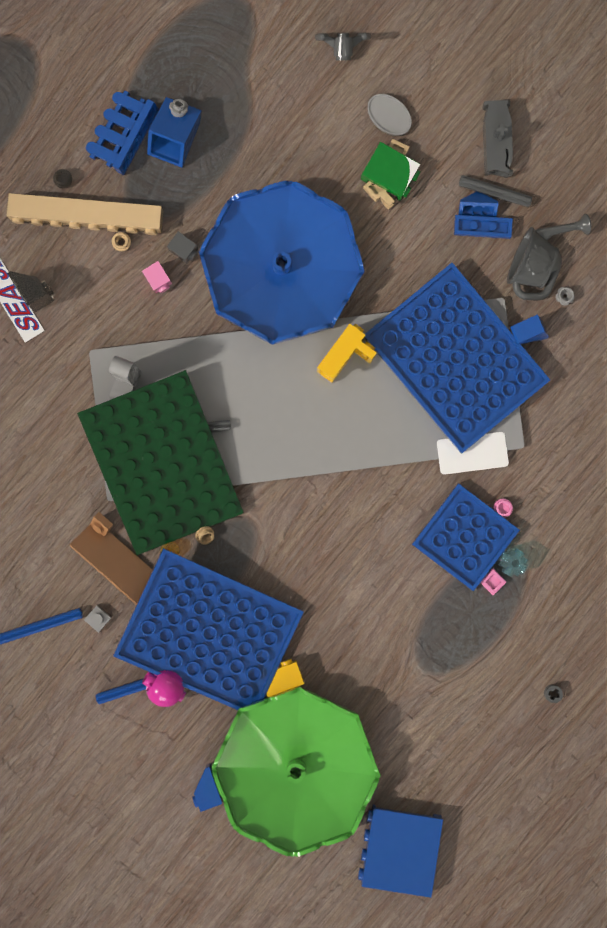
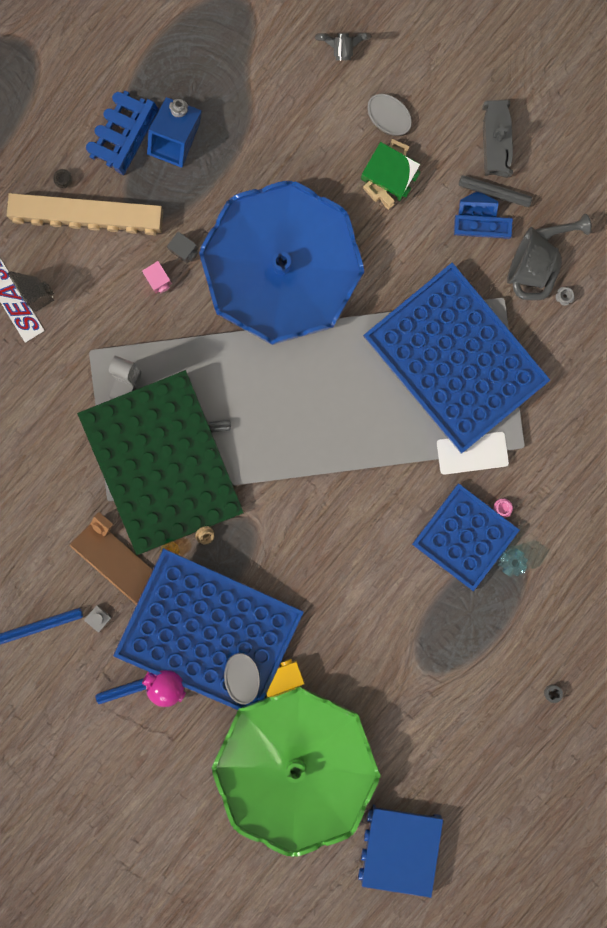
tan plate [112,232,131,252] -> none
blue slope [192,763,223,812] -> none
yellow brick [317,324,376,383] -> none
bright pink tile [480,568,506,595] -> none
blue slope [510,314,549,345] -> none
none -> light grey piece [224,653,260,705]

